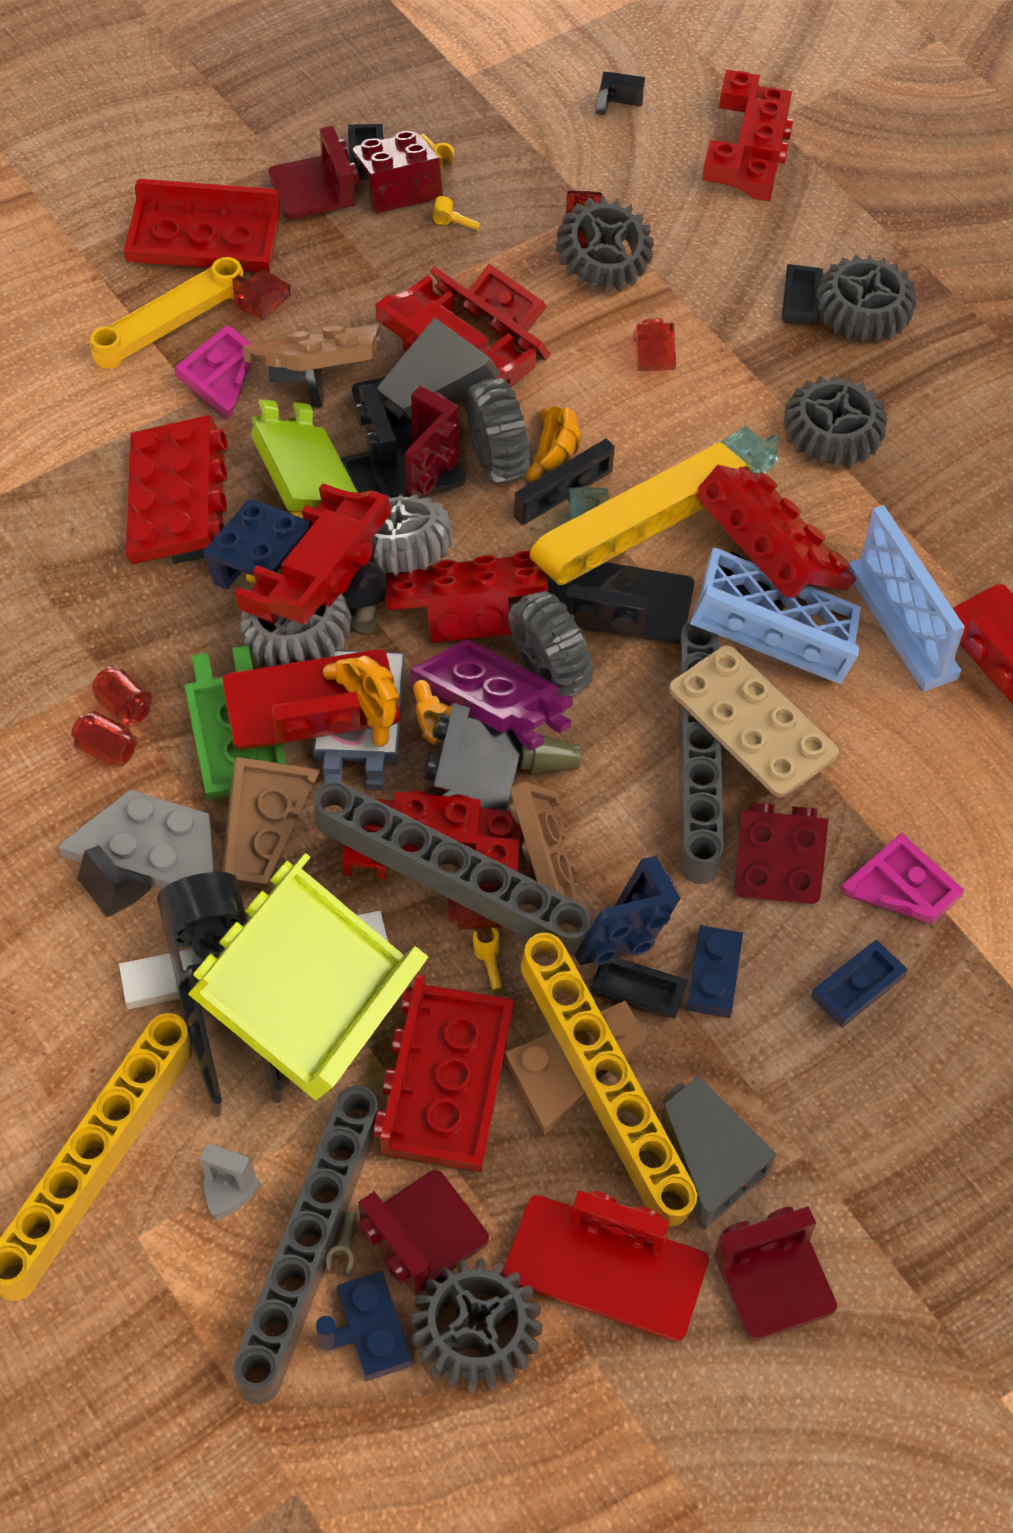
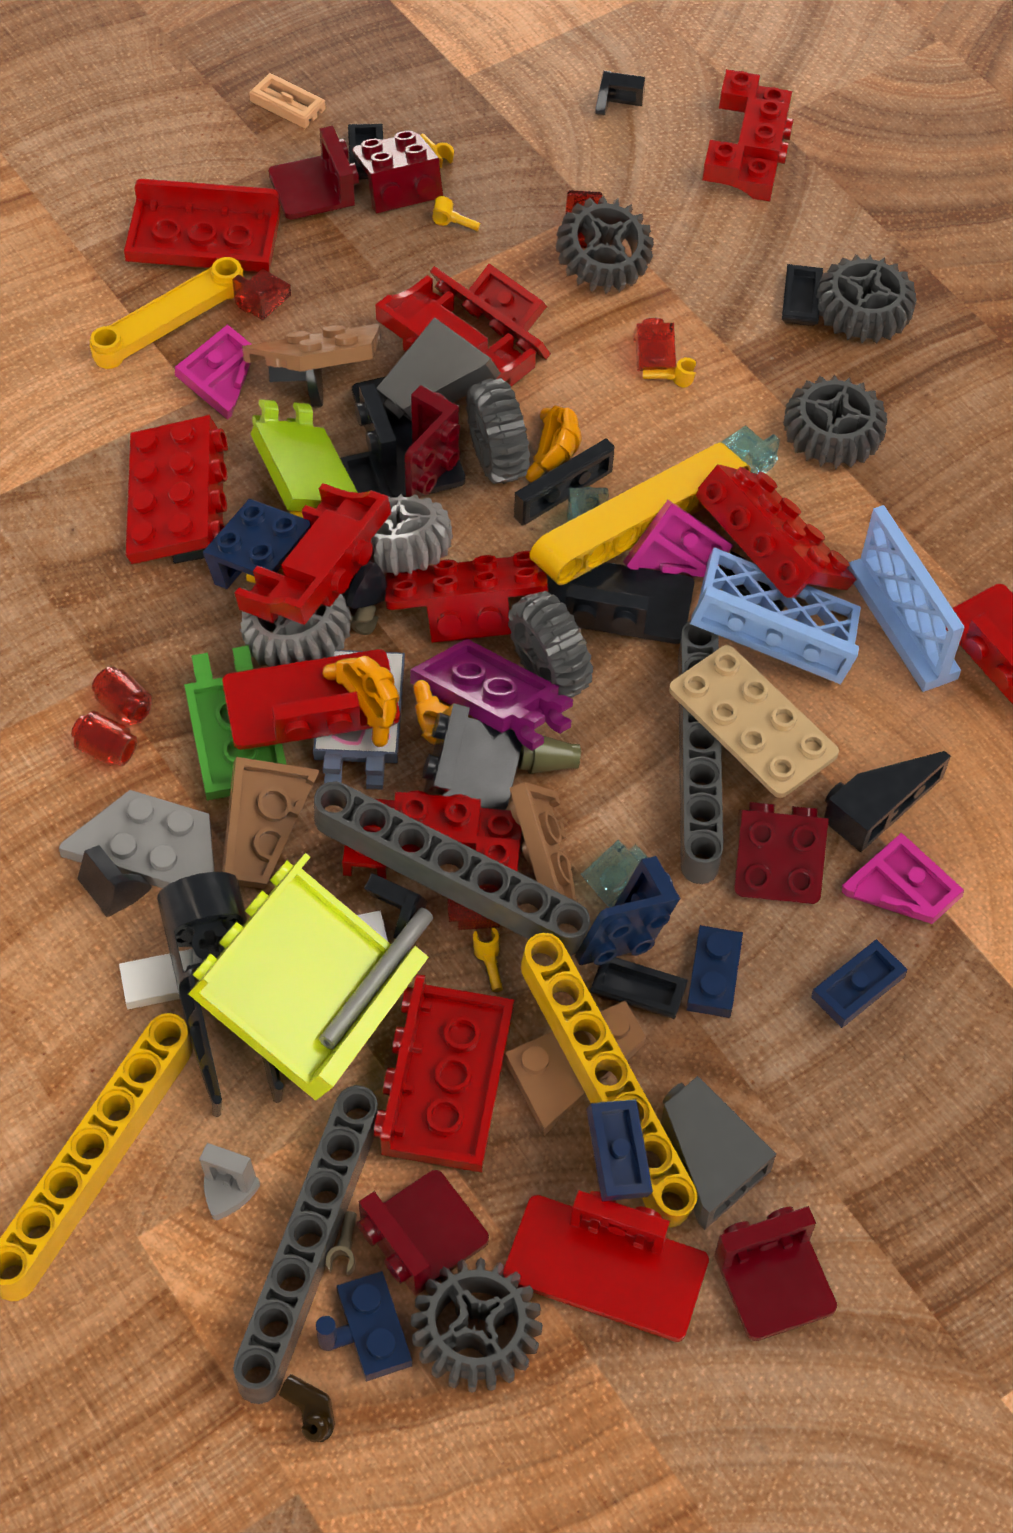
none -> light nougat tile [249,73,326,129]
none -> dark brown arm [279,1374,335,1442]
none -> light grey piece [319,908,433,1049]
none -> black tile [364,873,428,939]
none -> clear light blue bracket [580,839,648,907]
none -> dark blue plate [586,1099,653,1202]
none -> dark pink wing [623,500,733,577]
none -> yellow hand [643,357,696,388]
none -> black slope [824,751,951,852]

